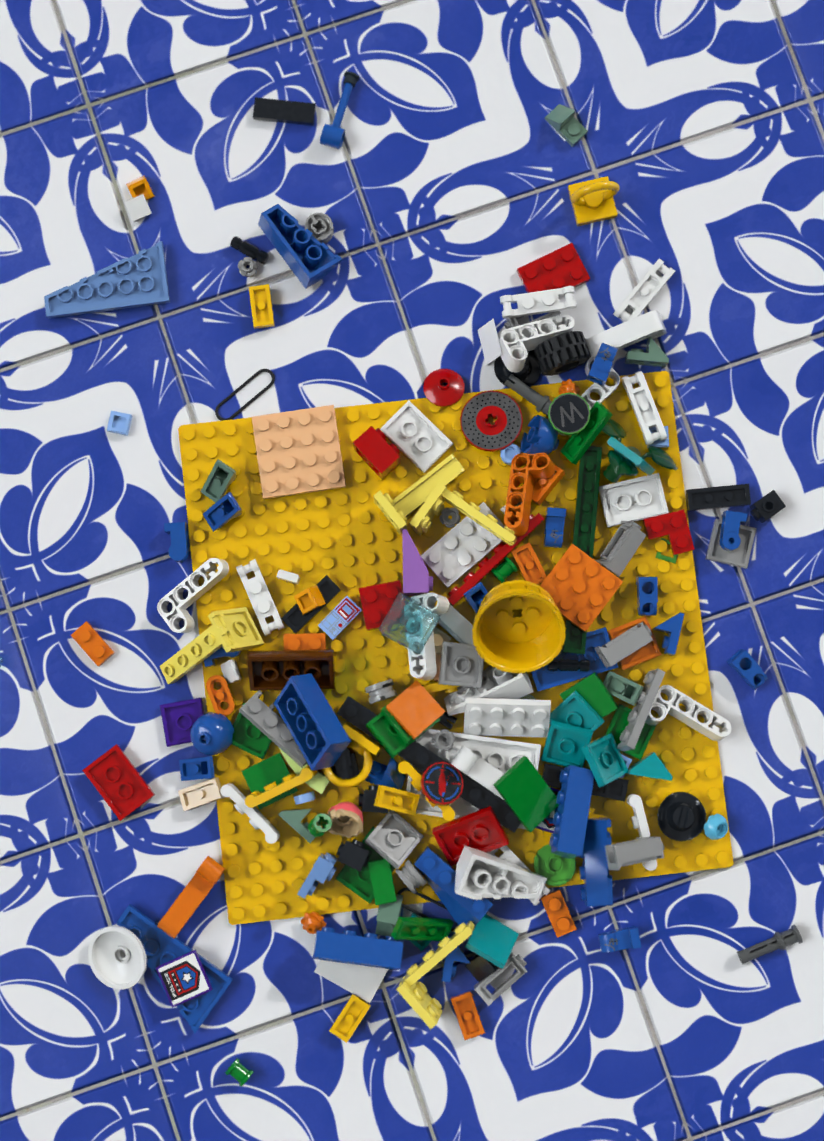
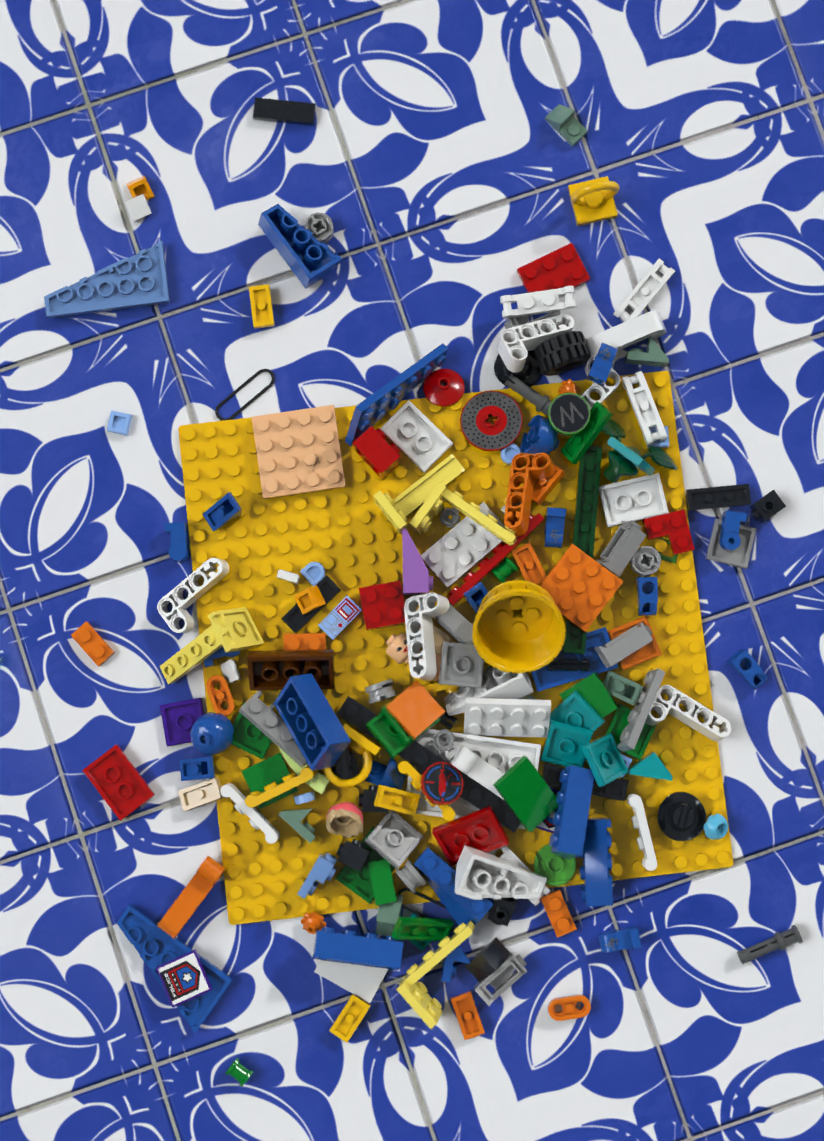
white dish [88,926,147,989] -> none
sand green slope [201,459,236,502] -> none
black axle [230,236,269,264] -> none
white plate [236,559,285,636] -> none
light grey plate [238,257,258,277] -> none
green bush [308,813,332,837] -> none
blue piece [320,71,360,150] -> none
clear light blue slope [379,592,441,654] -> none
teal tile [465,914,519,969] -> none
white sticker [478,318,502,365] -> none
light grey window [605,836,664,871] -> none
blue slope [653,613,684,656] -> none
none -> light blue tile [300,562,325,586]
none -> blue wing [345,343,449,447]
none -> light nougat head [386,633,409,664]
none -> black brick [487,897,517,926]
none -> orange plate [548,994,591,1021]
none -> light grey wheel [630,546,661,577]

